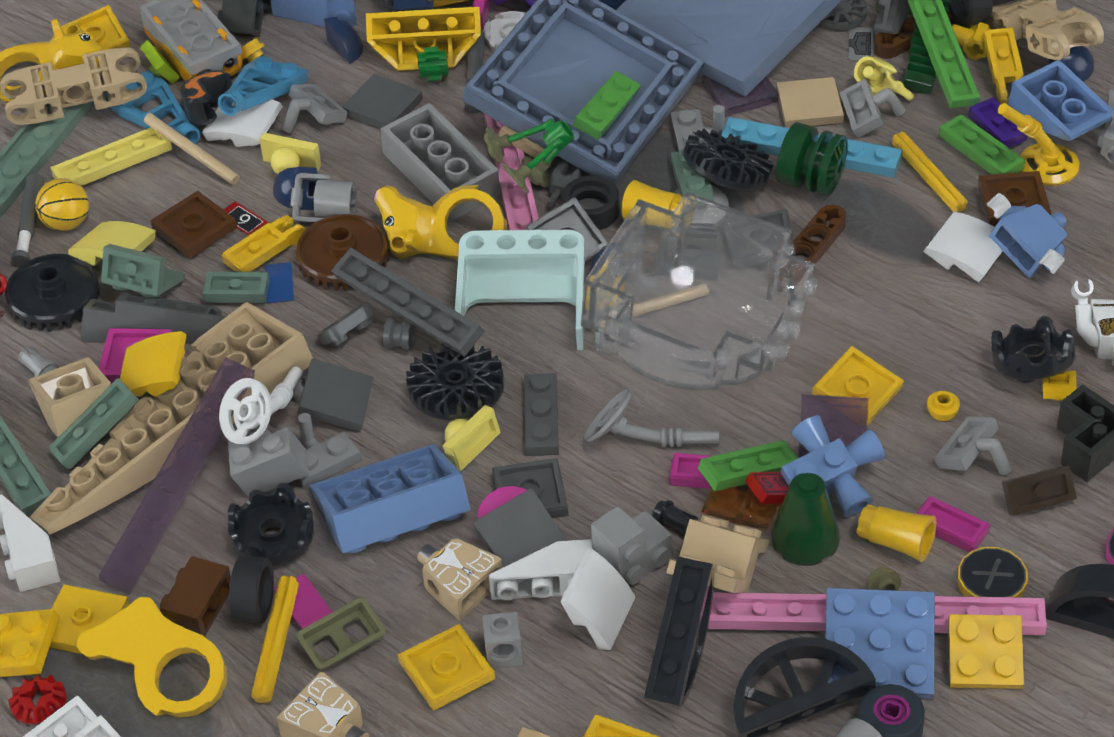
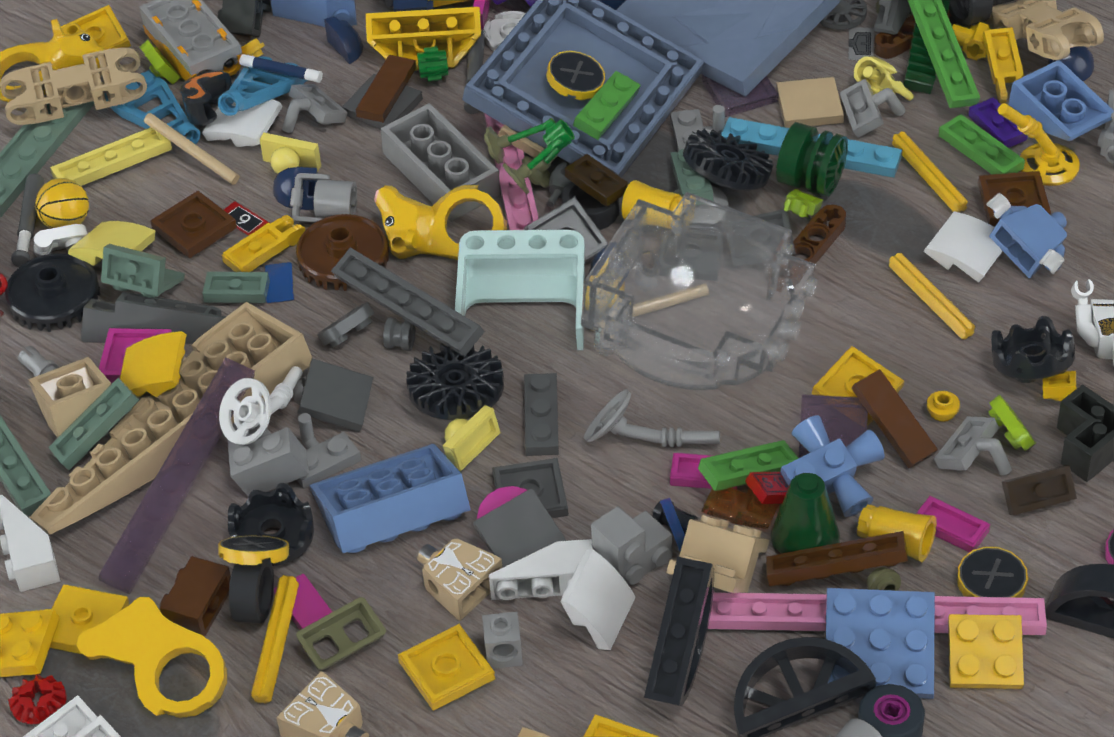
none -> white plate [33,224,88,257]
none -> tile [218,536,289,565]
none -> dark blue bar [239,54,323,83]
none -> reddish brown tile [356,55,416,123]
none -> tile [546,51,605,100]
none -> dark brown plate [565,154,629,207]
none -> blue sticker [660,498,685,552]
none -> reddish brown plate [766,531,908,586]
none -> lime plate [783,189,823,217]
none -> reddish brown tile [851,369,938,469]
none -> yellow axle [889,253,975,340]
none -> lime plate [988,394,1036,451]

